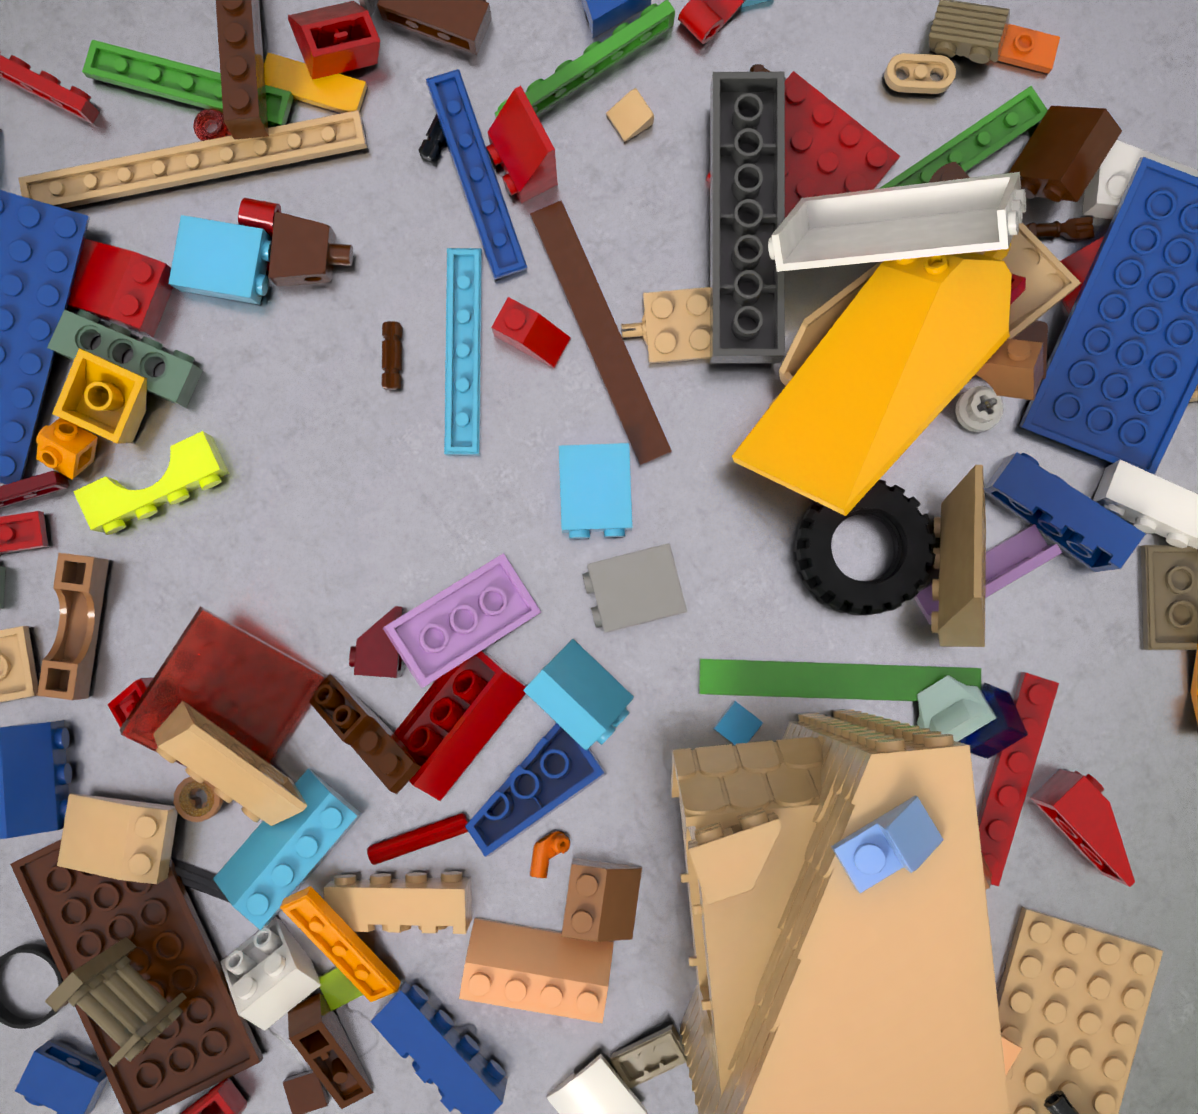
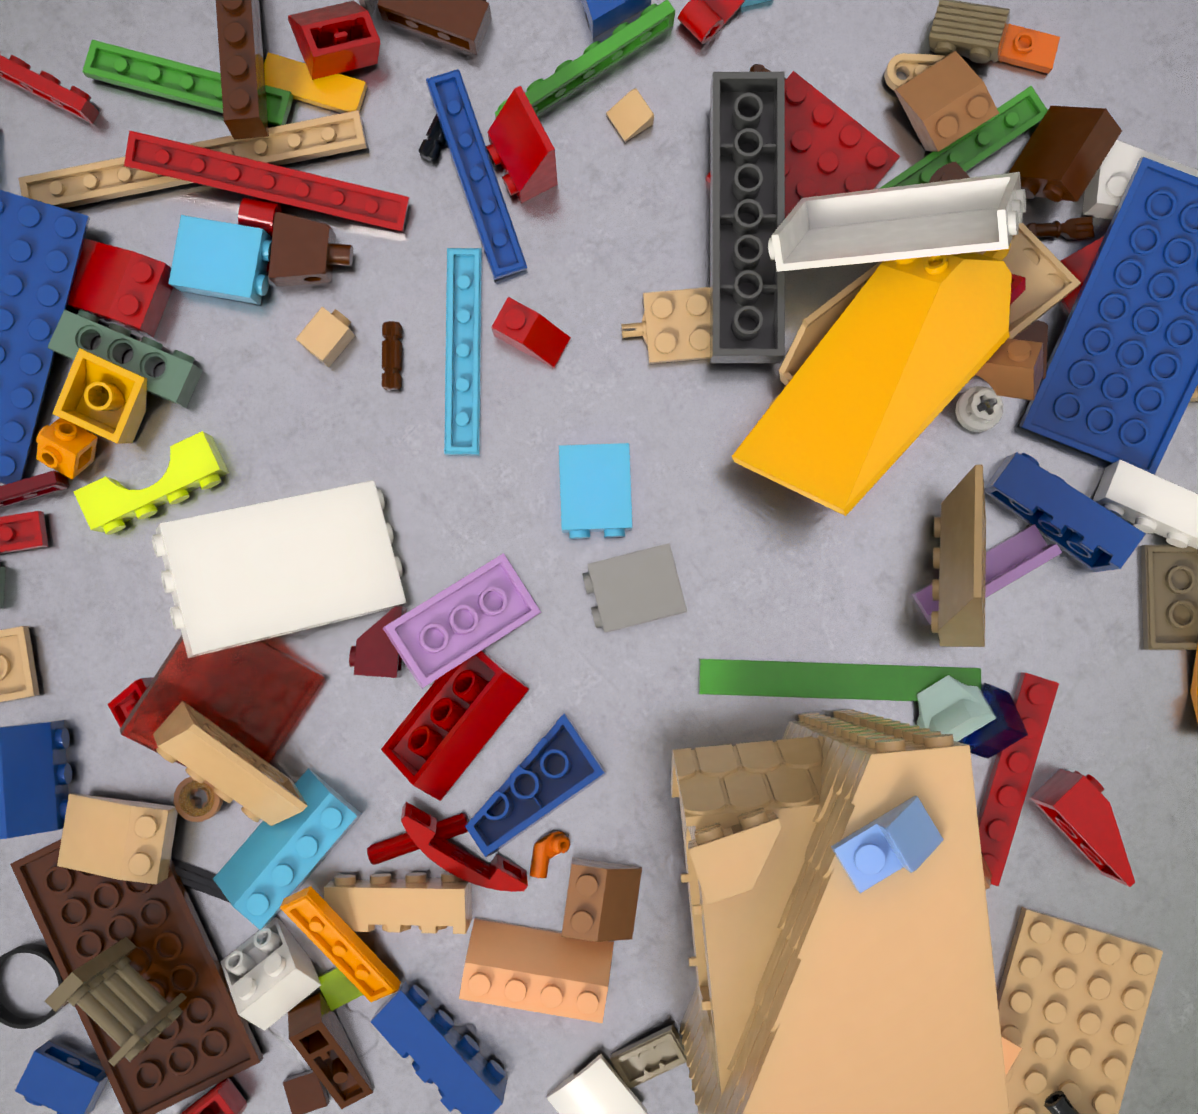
medium nougat arch [37,553,109,700] -> none
clear red plate [193,109,229,141] -> none
reddish brown slope [307,673,421,794] -> none
medium azure brick [523,639,634,750] -> none
reddish brown tile [530,200,672,466] -> none
dark azure tile [713,701,763,745] -> none
black tyre [793,480,936,615] -> none
none -> red plate [124,130,410,232]
none -> white panel [151,480,406,658]
none -> tan brick [296,307,355,367]
none -> red slope [401,802,528,892]
none -> medium nougat slope [894,51,999,152]

